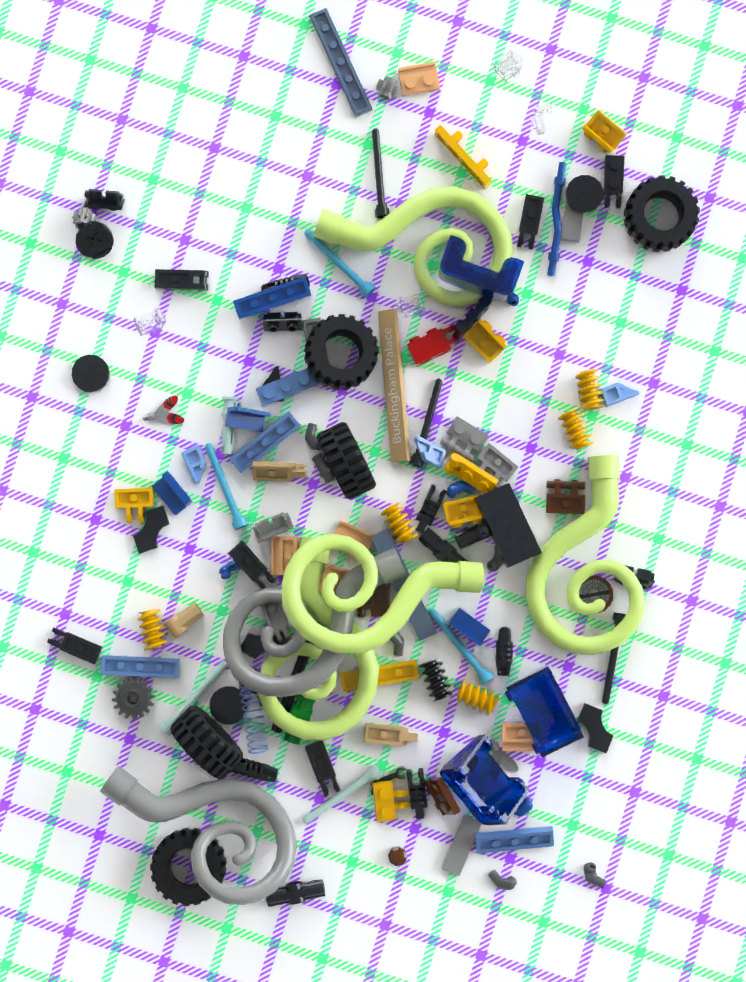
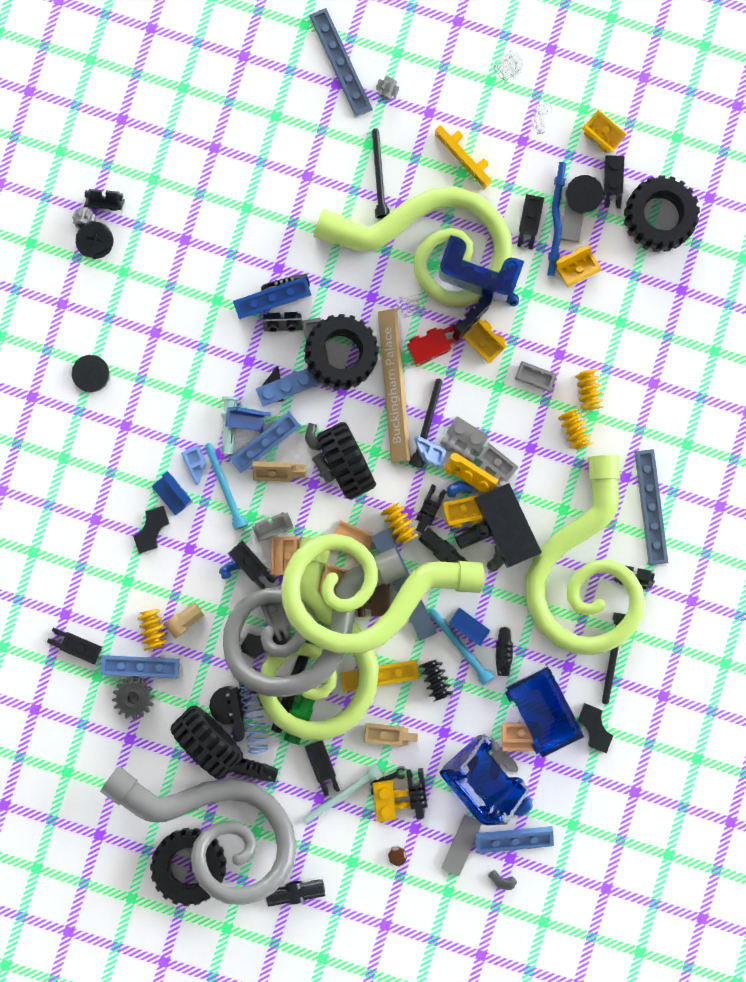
yellow hinge [114,488,154,523] -> none
clear bracket [133,307,166,337] -> none
piece [142,395,185,424] -> none
black plate [154,269,209,291] -> none
light aqua piece [158,661,227,736] -> none
medium azure piece [304,230,376,298] -> none
dark grey arm [390,632,404,656] -> none
light nougat plate [398,61,440,97] -> none
reddish brown plate [425,777,461,816] -> none
yellow piece [456,679,499,716] -> none
reddish brown plate [546,479,585,514] -> none
tile [579,576,613,613] -> none
dark grey arm [583,862,606,889] -> none
light blue tile [599,382,640,407] -> none
none -> black hinge [226,686,245,742]
none -> light grey plate [515,361,557,392]
none -> yellow bracket [556,245,601,288]
none -> sand blue tile [634,449,669,565]

